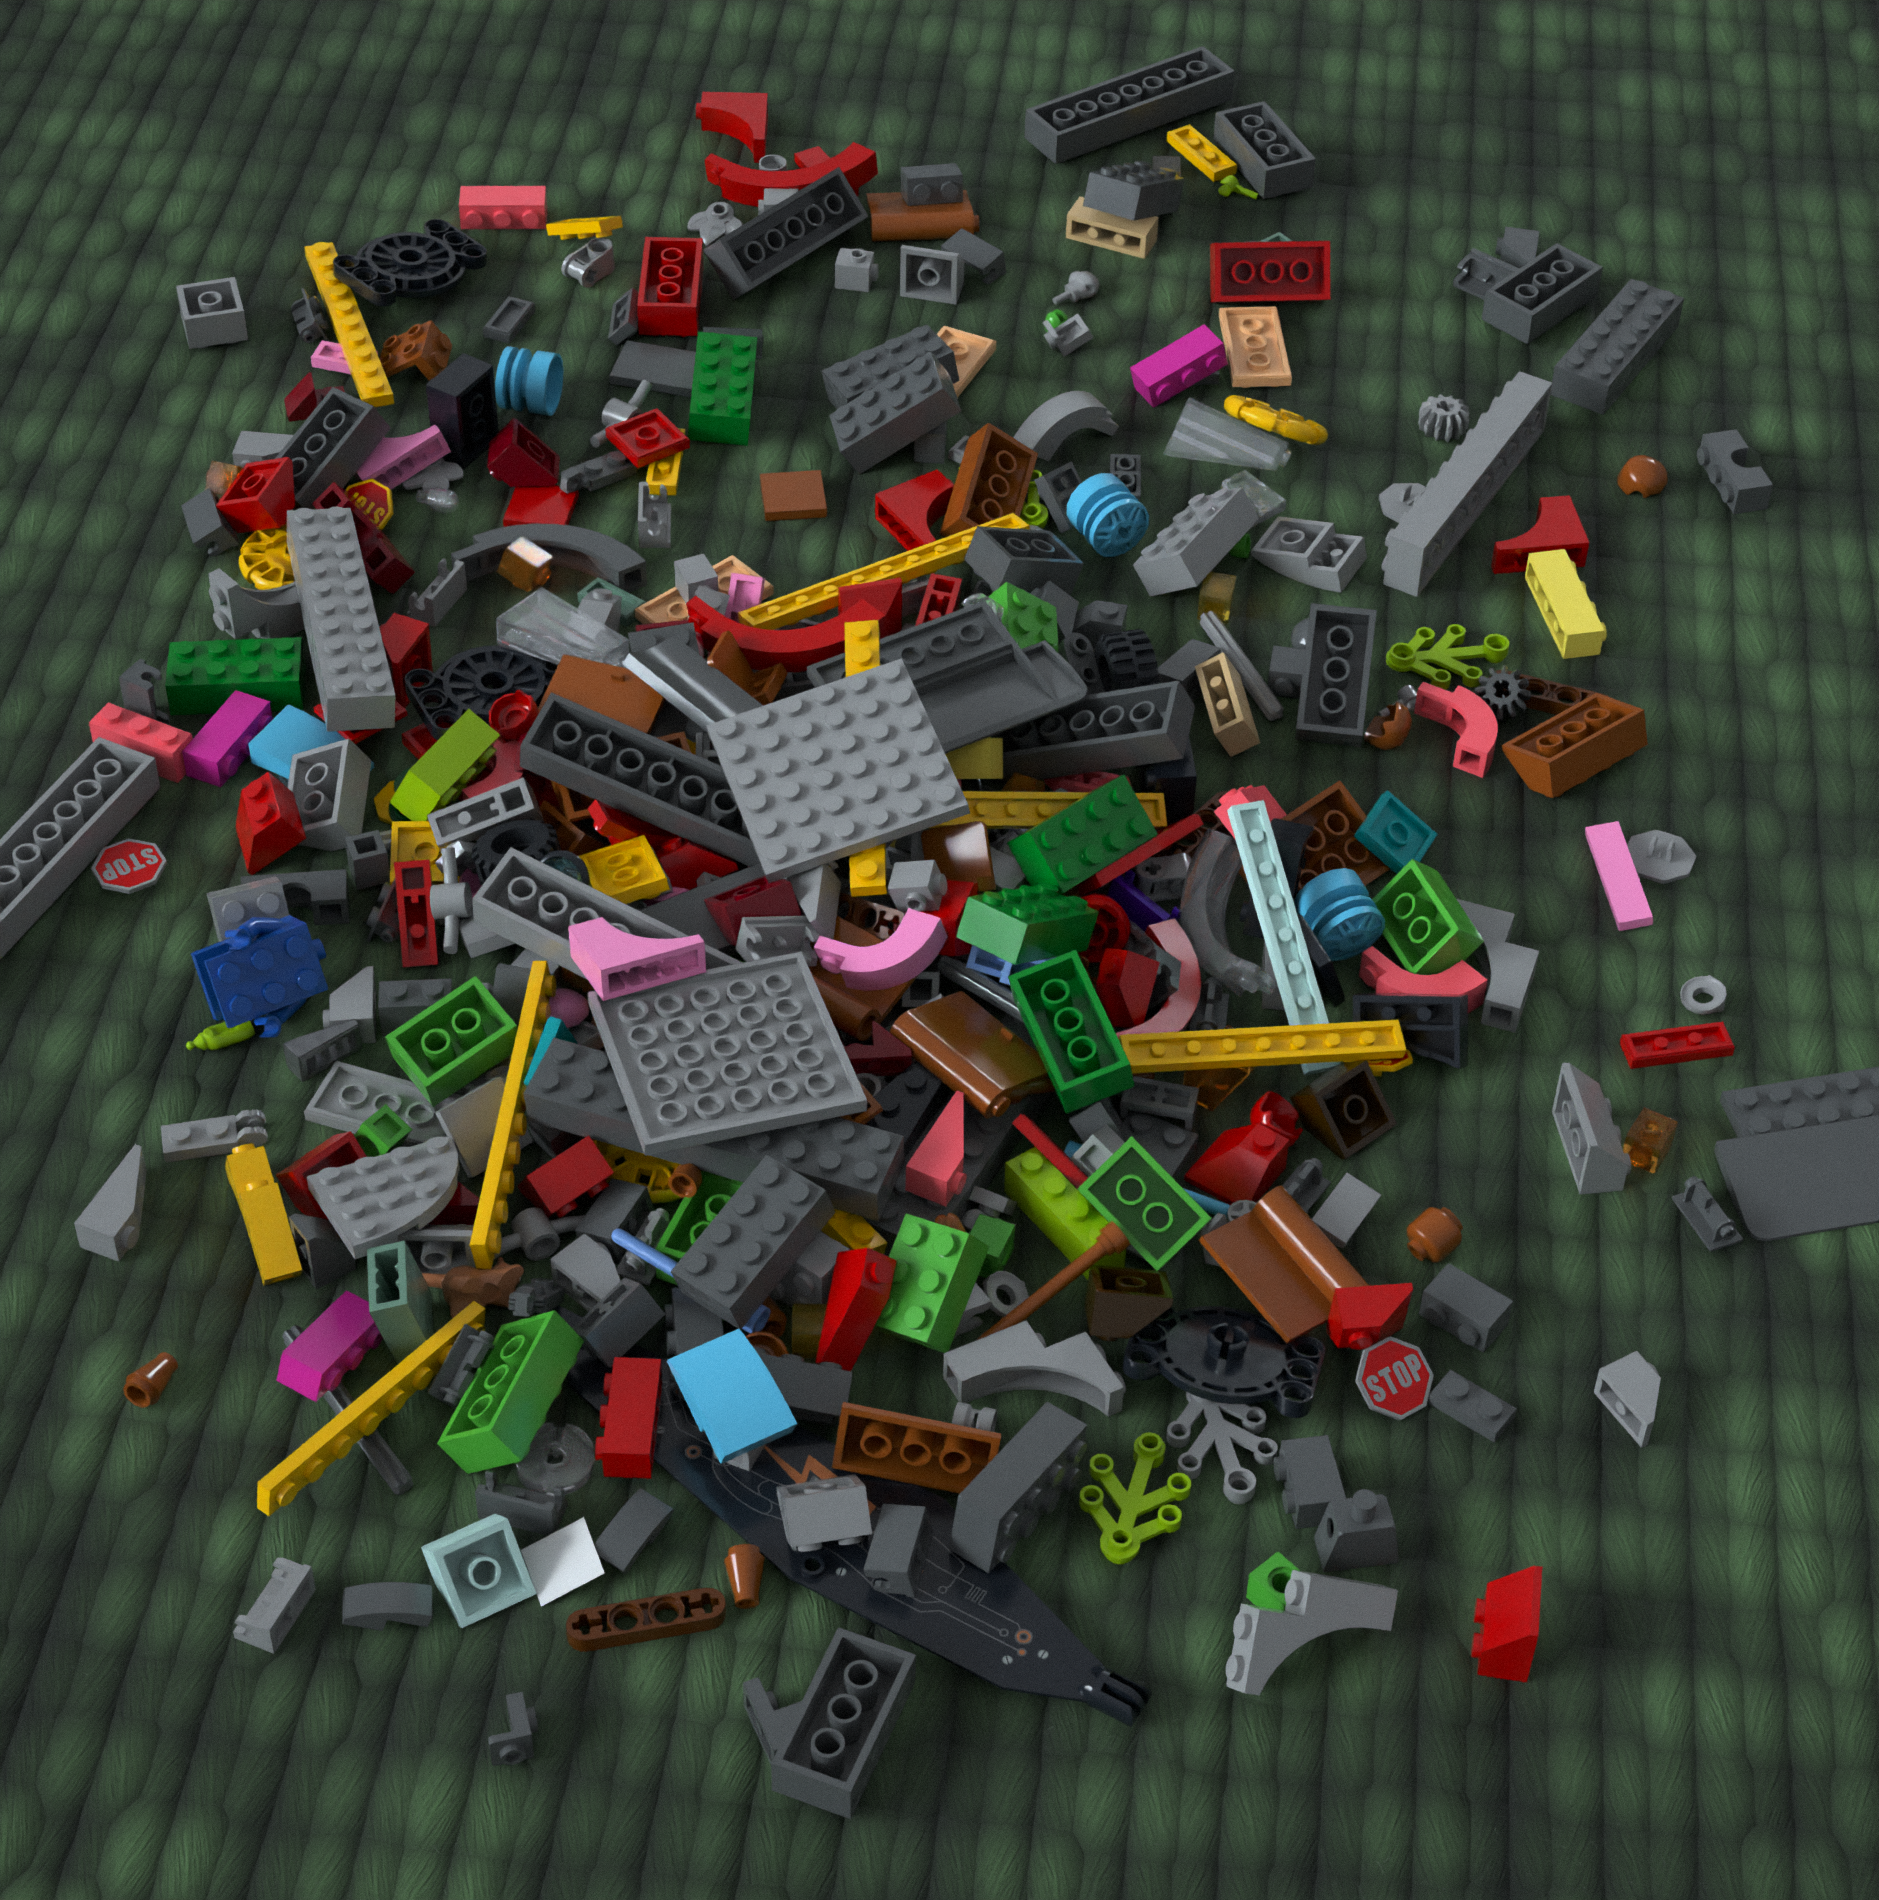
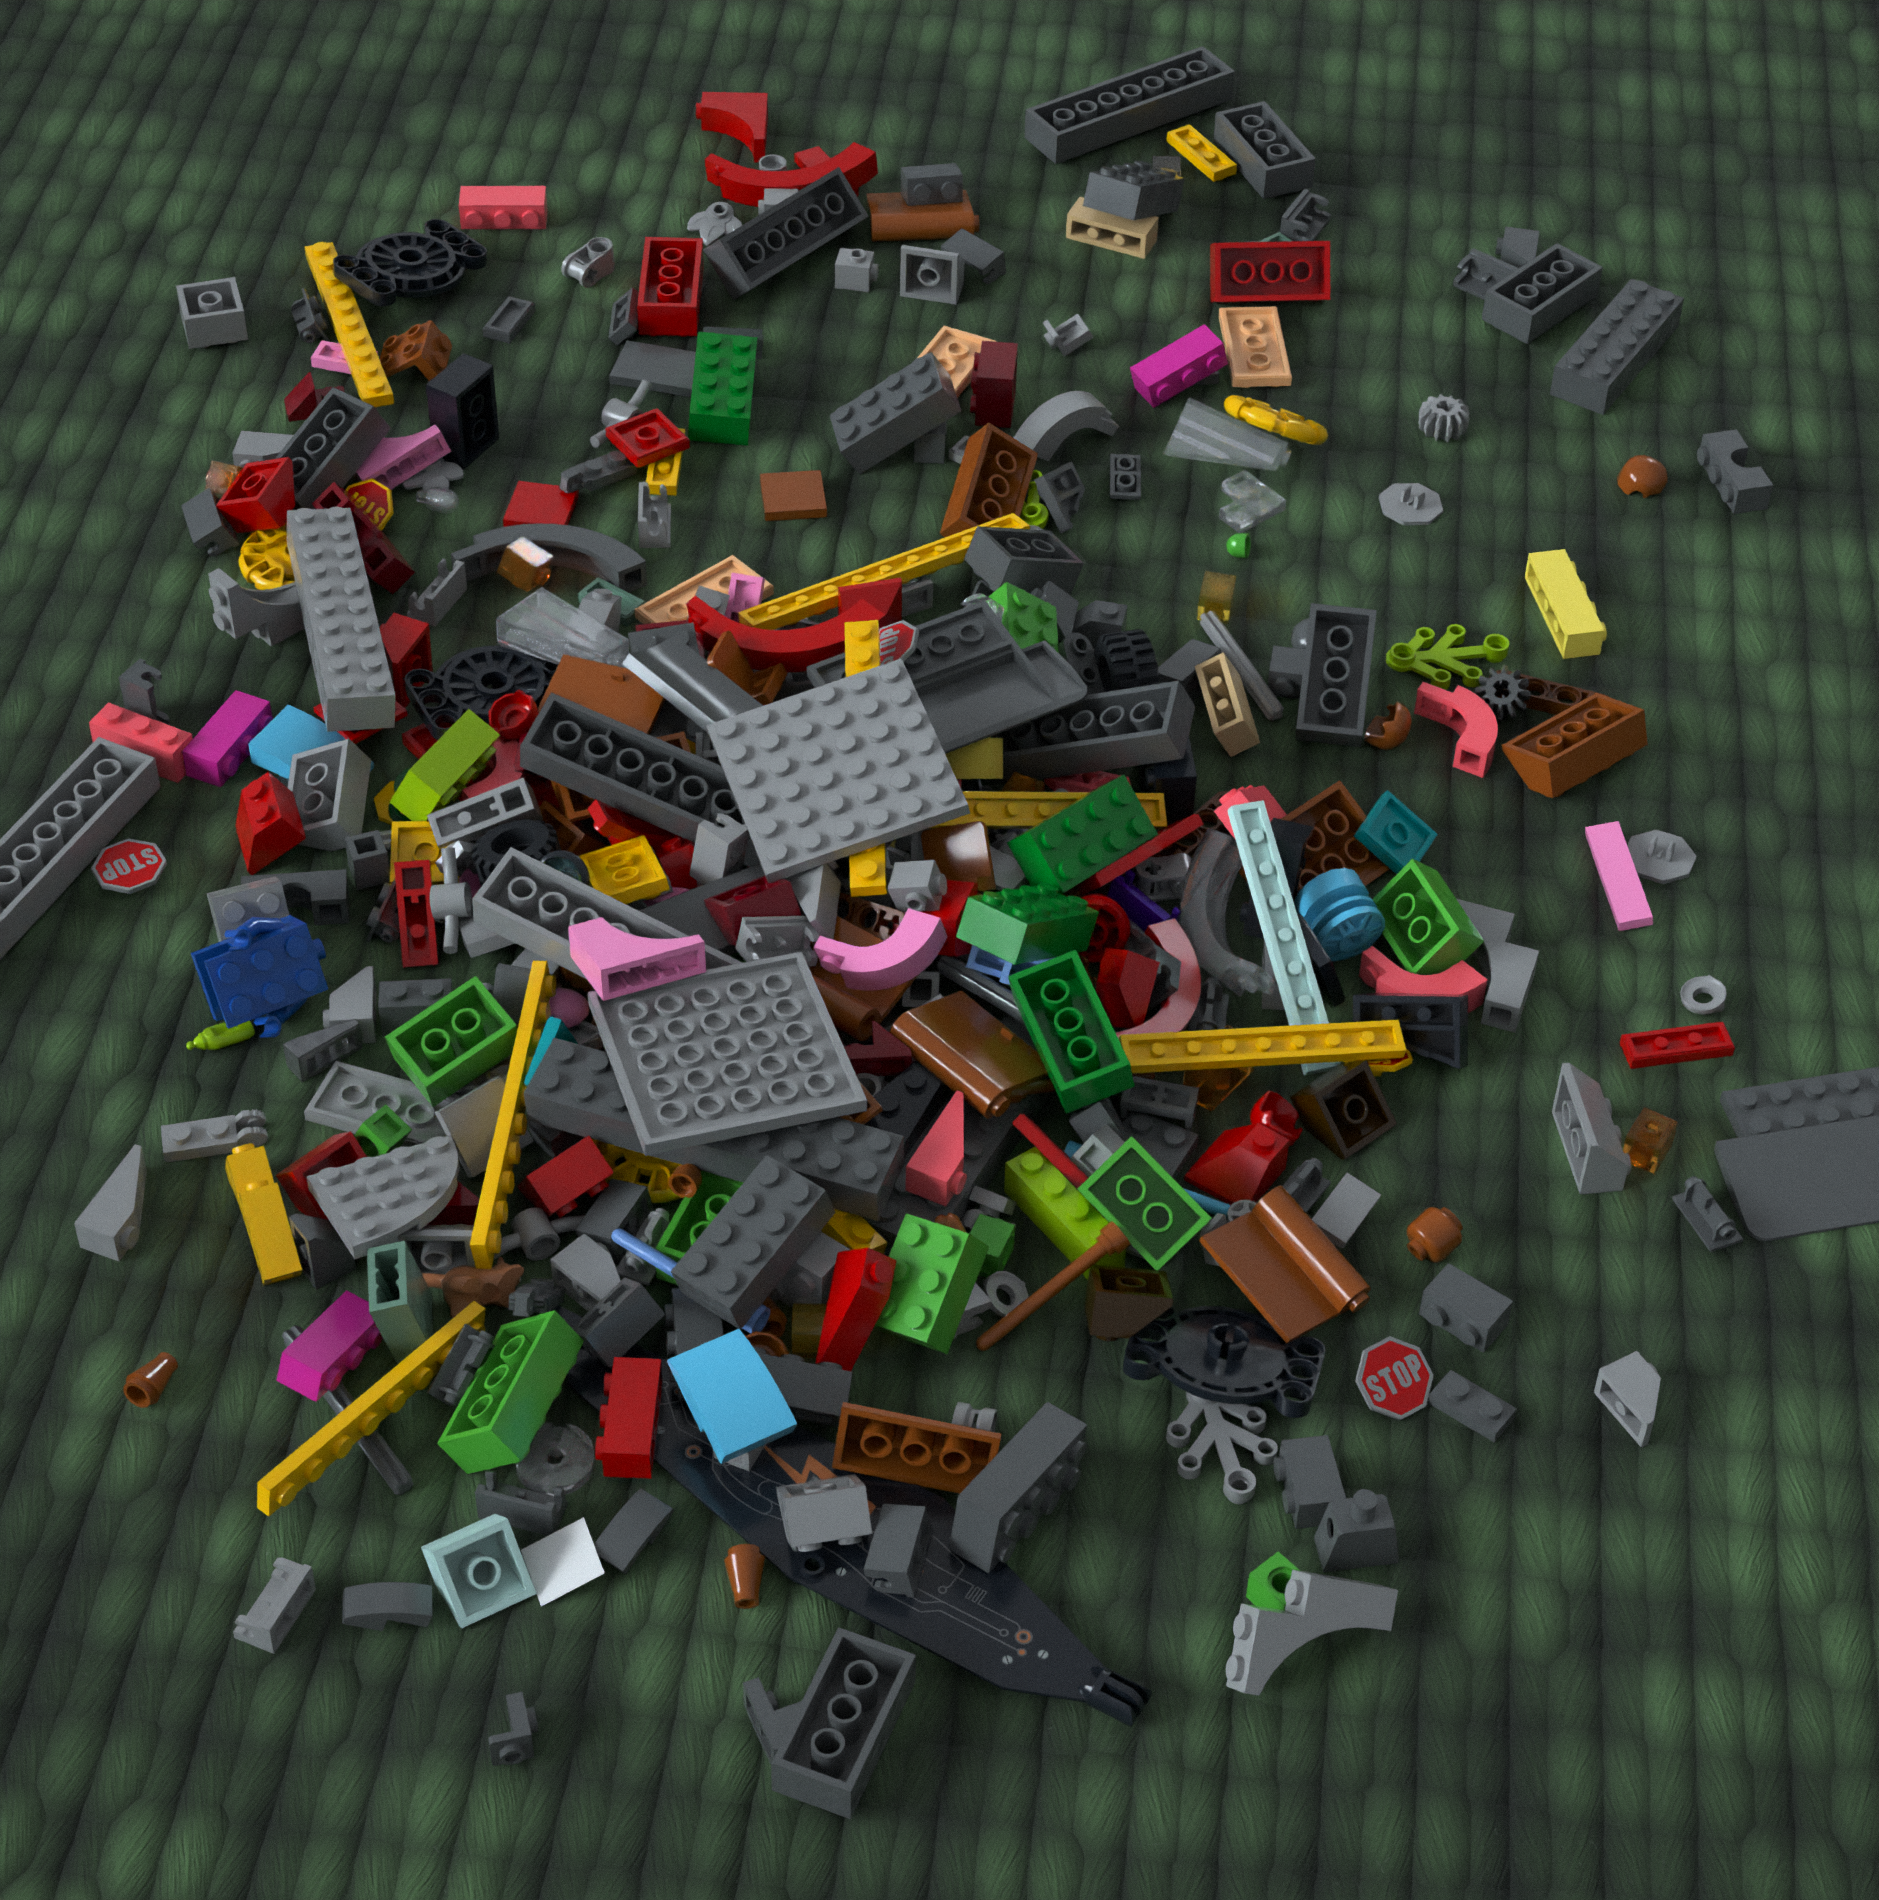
green brick [165,637,306,715] -> none
dark red slope [487,418,560,487] -> none
medium azure wheel [495,346,564,416] -> none
yellow plate [546,216,623,240] -> none
reddish brown beam [566,1588,726,1652] -> none
light grey brick [674,554,718,603] -> none
dark grey brick [822,325,959,409] -> none
red arch [875,469,954,551] -> none
red slope [915,573,962,626] -> none
light grey arch [943,1320,1126,1417] -> none
bright green hinge [1045,309,1068,331] -> none
light grey piece [1052,271,1100,305] -> none
medium azure wheel [1066,473,1149,557] -> none
lime plant [1079,1432,1191,1564] -> none
light grey brick [1133,487,1259,596] -> none
lime hand [1218,175,1259,200] -> none
light grey slope [1251,517,1367,593] -> none
red slope [1326,1283,1413,1350] -> none
light grey hand [1378,685,1417,717] -> none
light grey brick [1382,371,1552,597] -> none
red slope [1471,1565,1543,1683] -> none
red arch [1491,495,1589,574] -> none
none -> light grey hinge [689,813,749,885]
none -> piece [880,620,920,665]
none -> dark red brick [970,341,1018,428]
none -> dark grey hinge [1280,188,1331,241]

